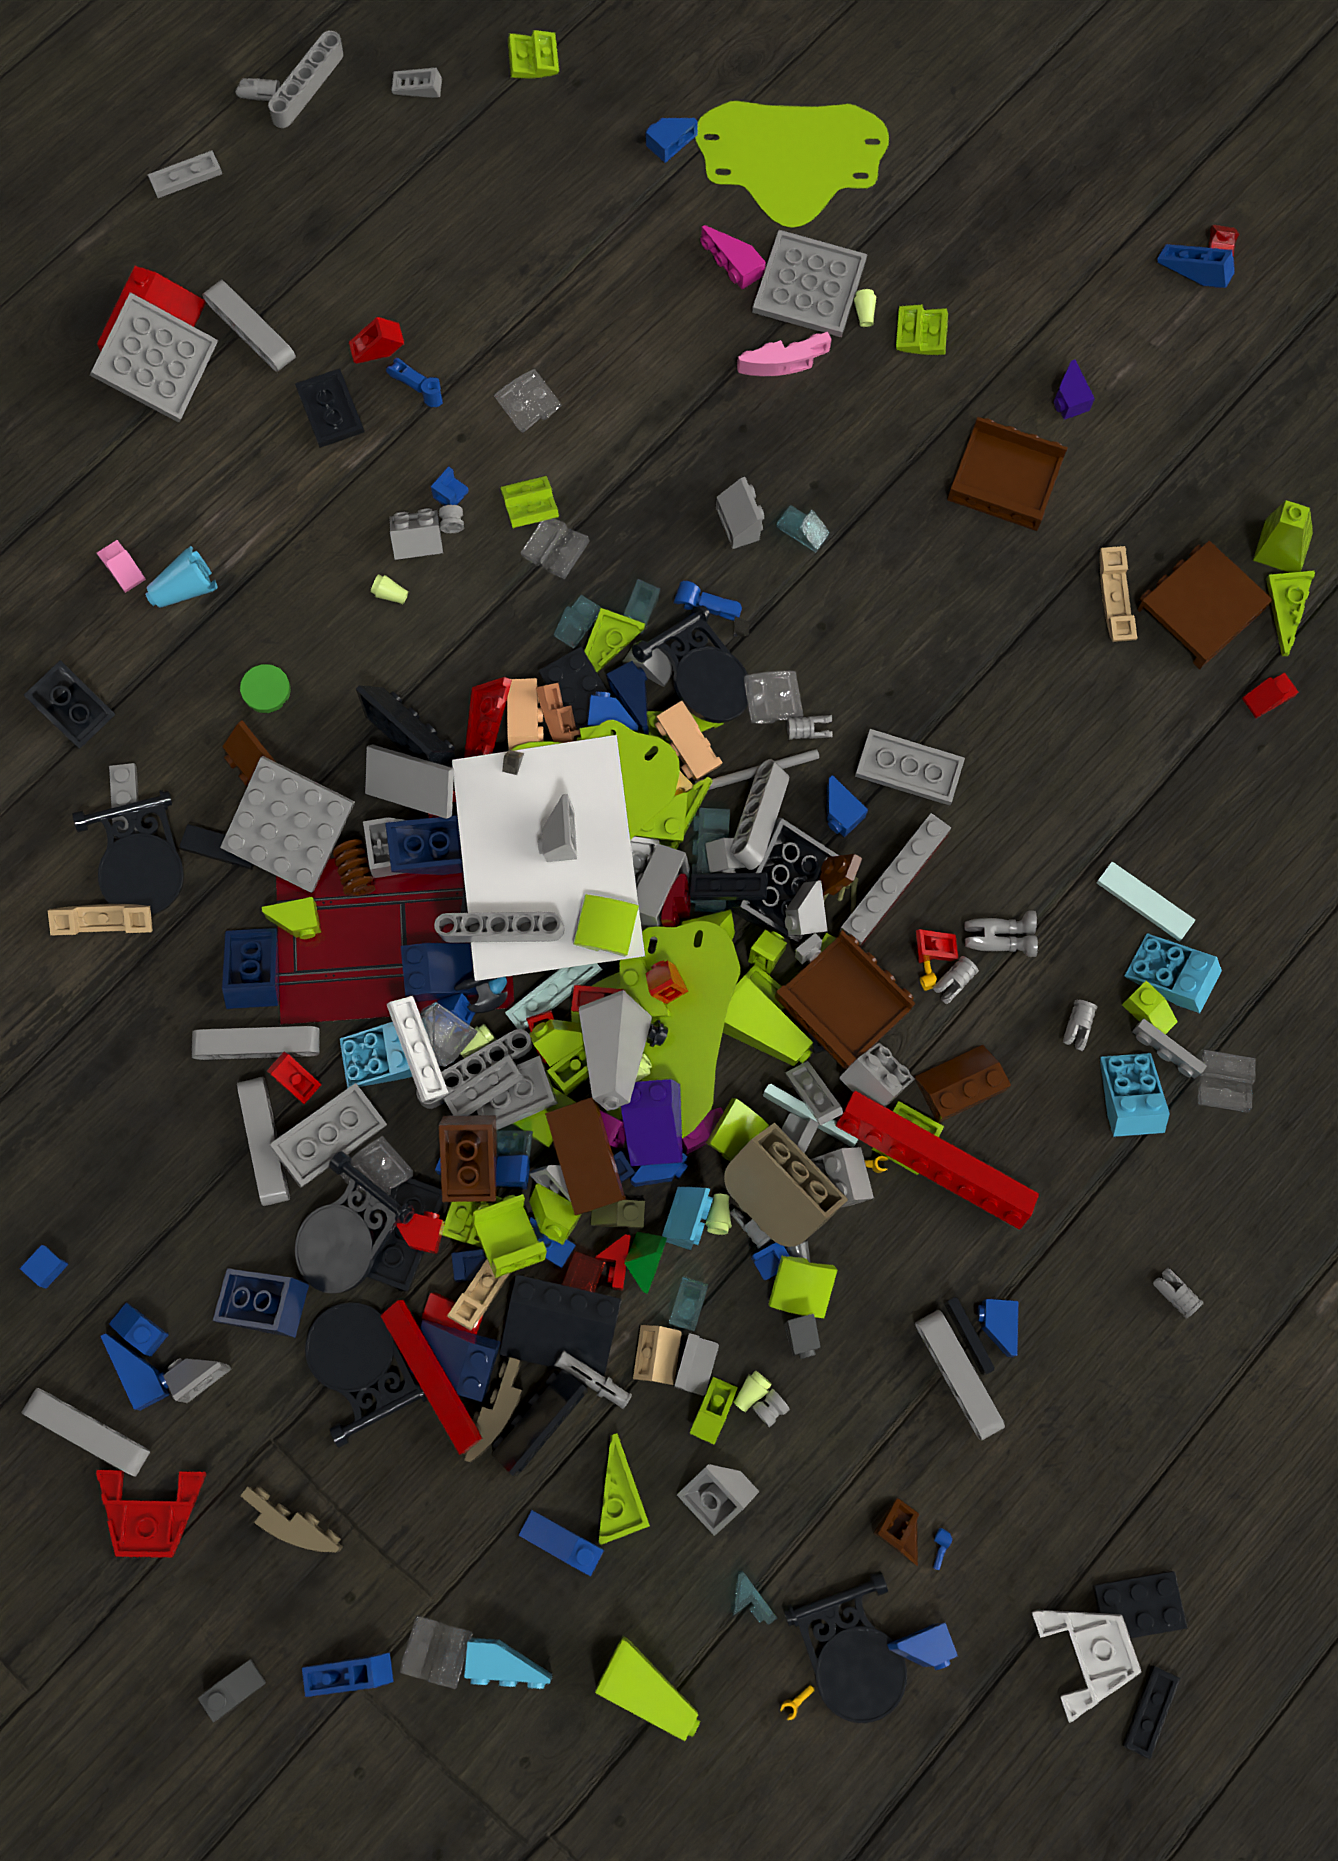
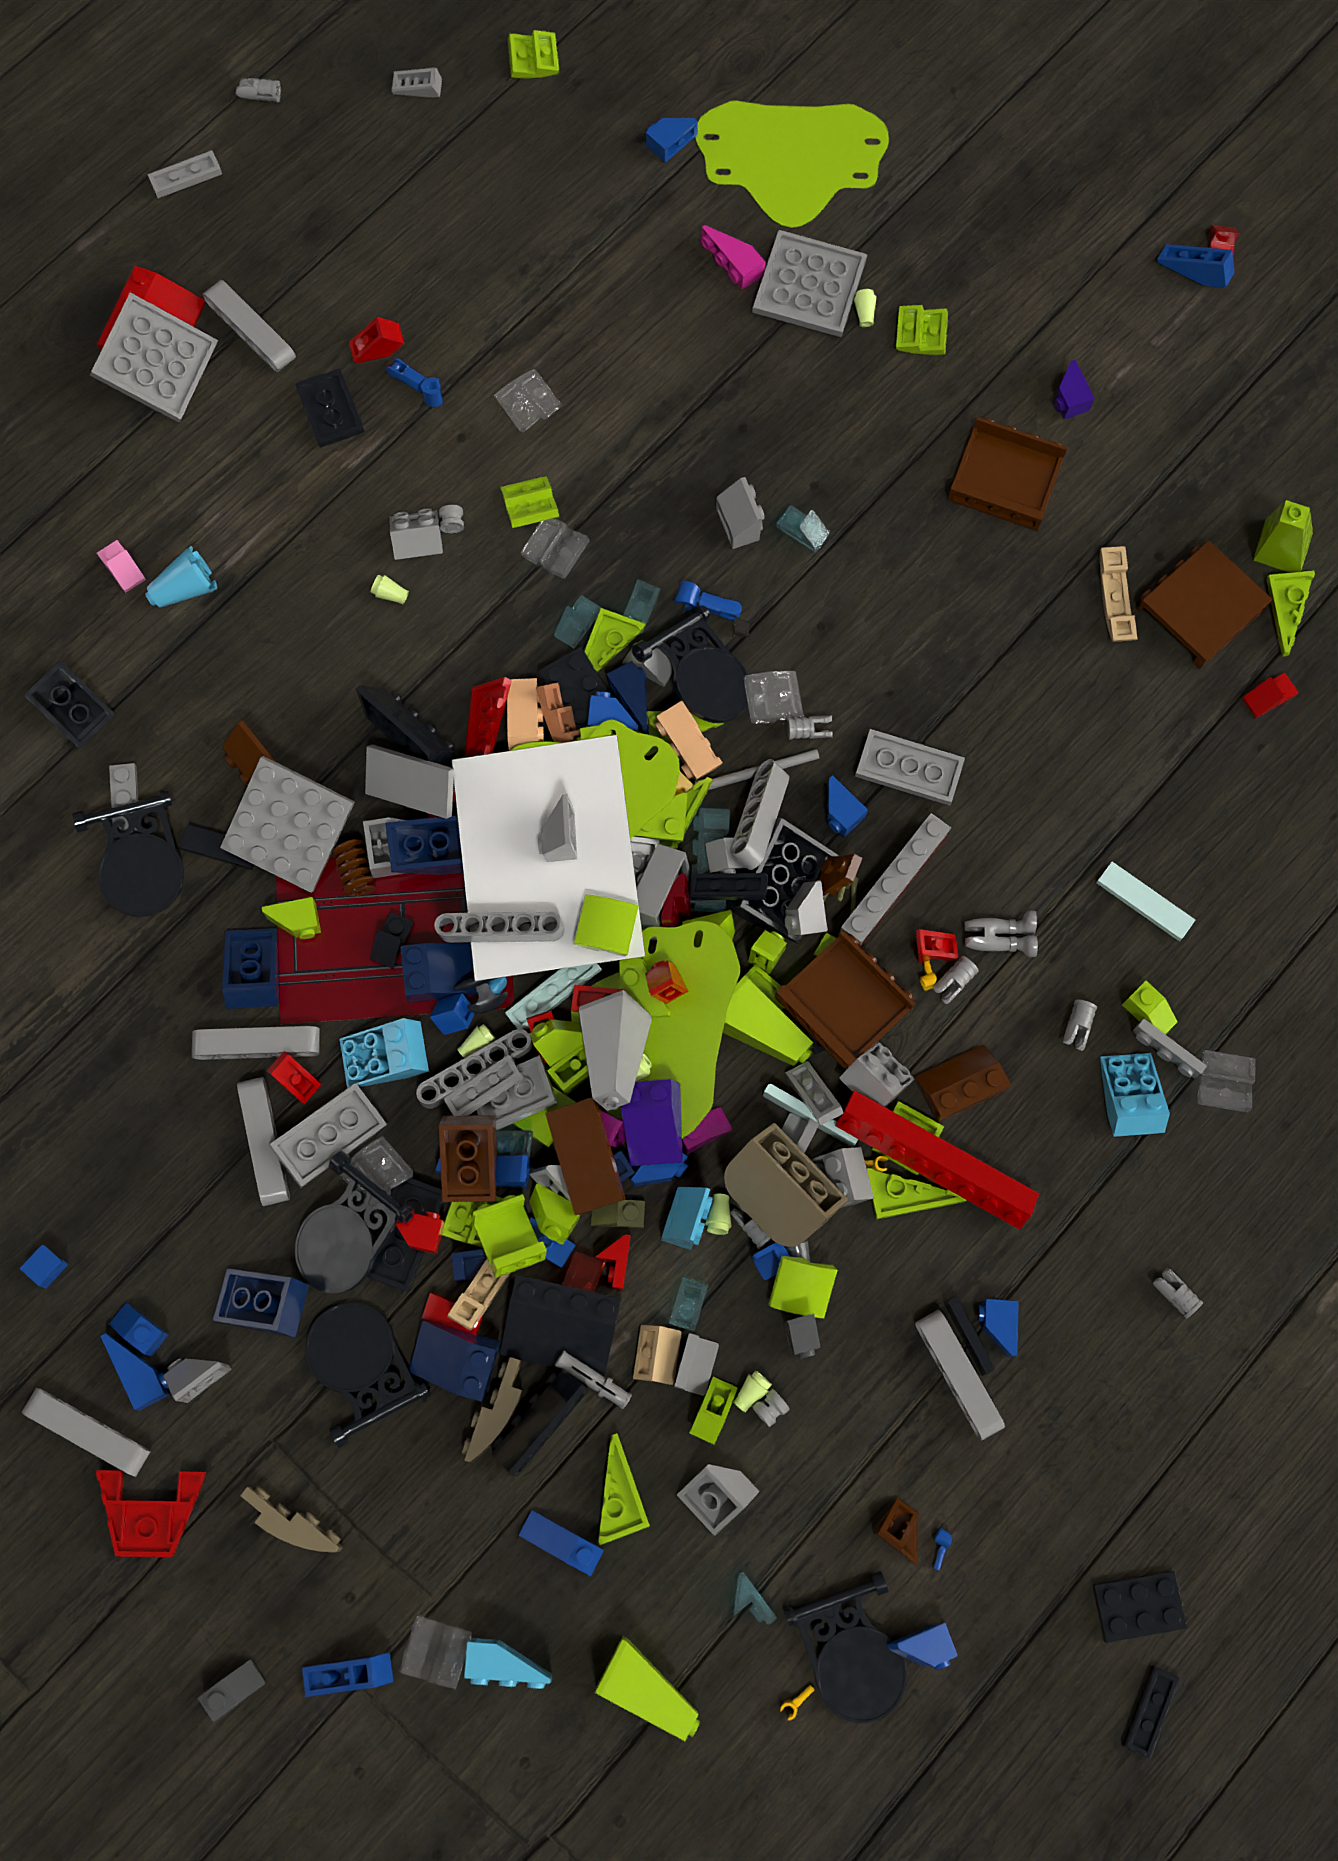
tan slope [48,904,153,935] -> none
bright green tile [240,664,291,713] -> none
light grey beam [269,31,343,128] -> none
red tile [381,1300,483,1455] -> none
white tile [387,996,448,1102] -> none
clear slope [419,1002,478,1067] -> none
blue panel [431,467,469,506] -> none
clear smoke piece [502,750,524,775] -> none
green slope [624,1232,667,1294] -> none
black plate [647,1019,668,1047] -> none
lime slope [706,1098,769,1162] -> none
bright pink slope [737,332,831,376] -> none
light grey plate [795,933,822,964] -> none
white wing [1032,1610,1141,1722] -> none
medium azure slope [1125,934,1222,1013] -> none
none -> black slope [370,912,415,969]
none -> lime wing [867,1168,967,1220]

